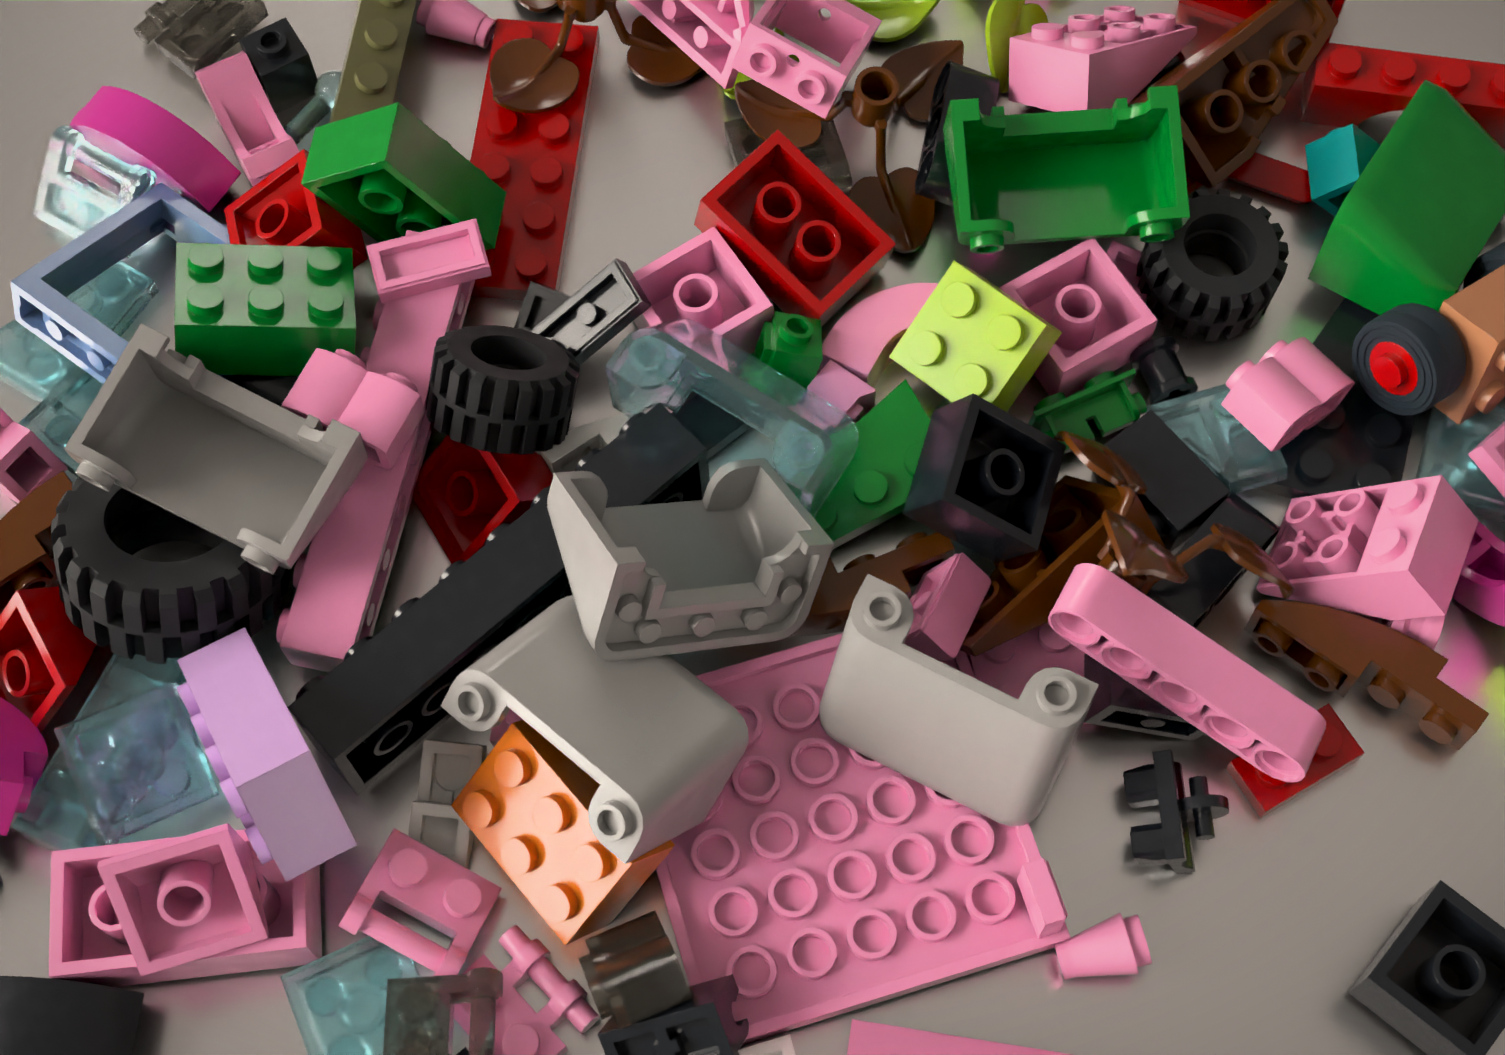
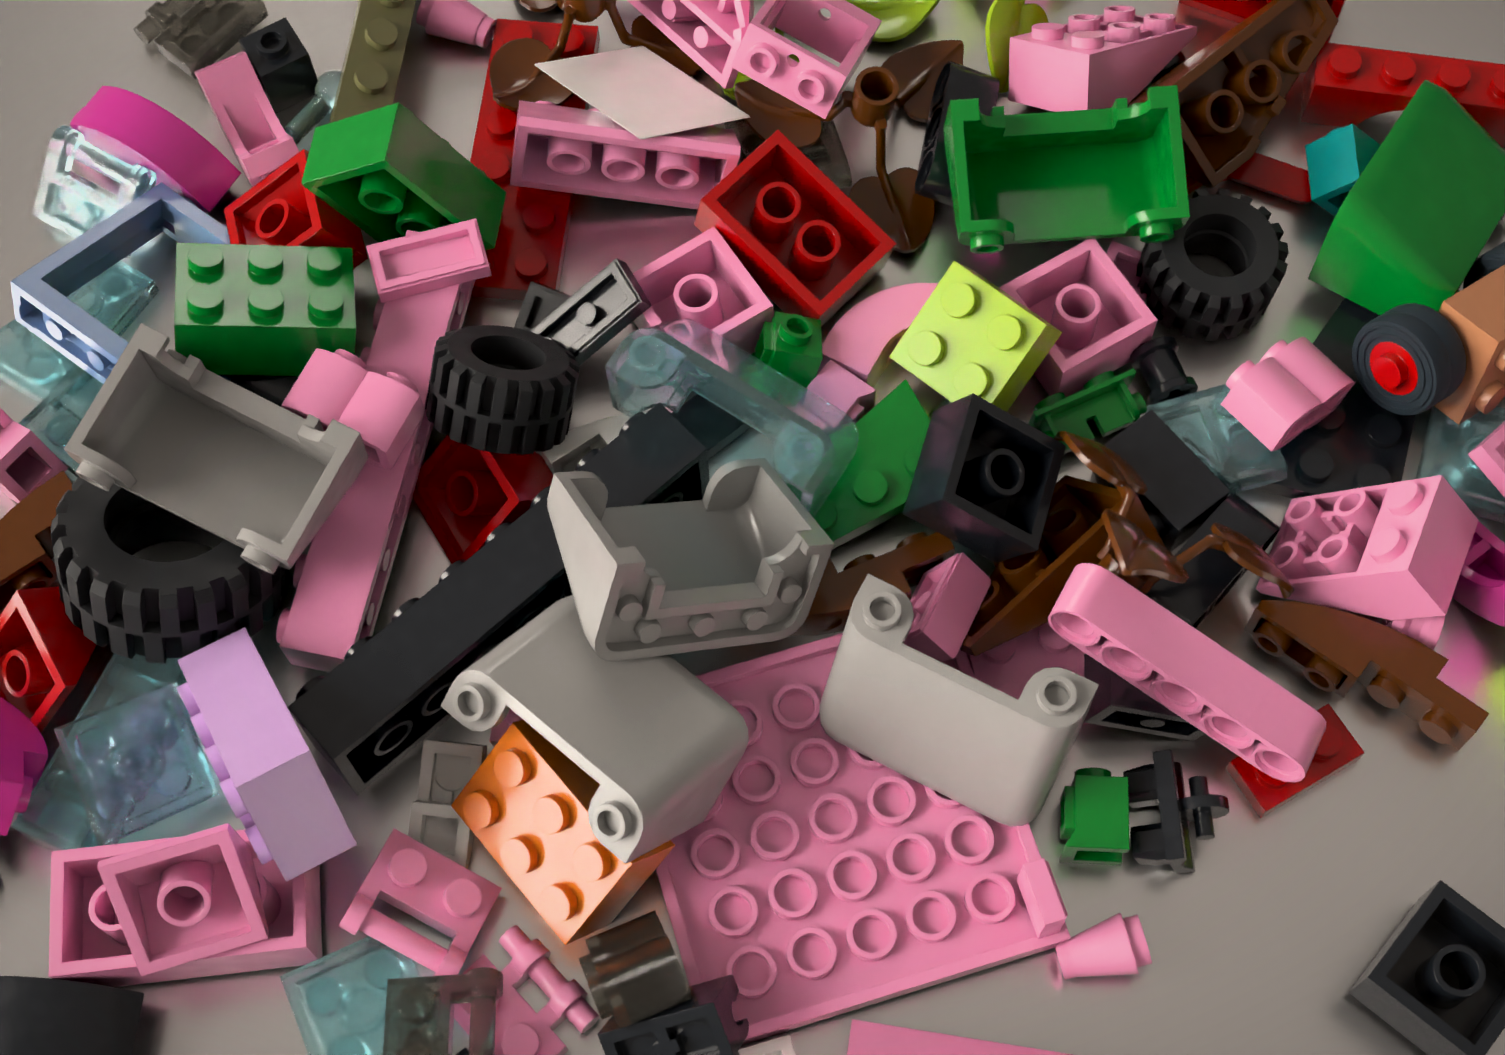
none -> bright pink slope [510,100,741,210]
none -> white sticker [534,46,750,139]
none -> green window [1059,767,1130,865]

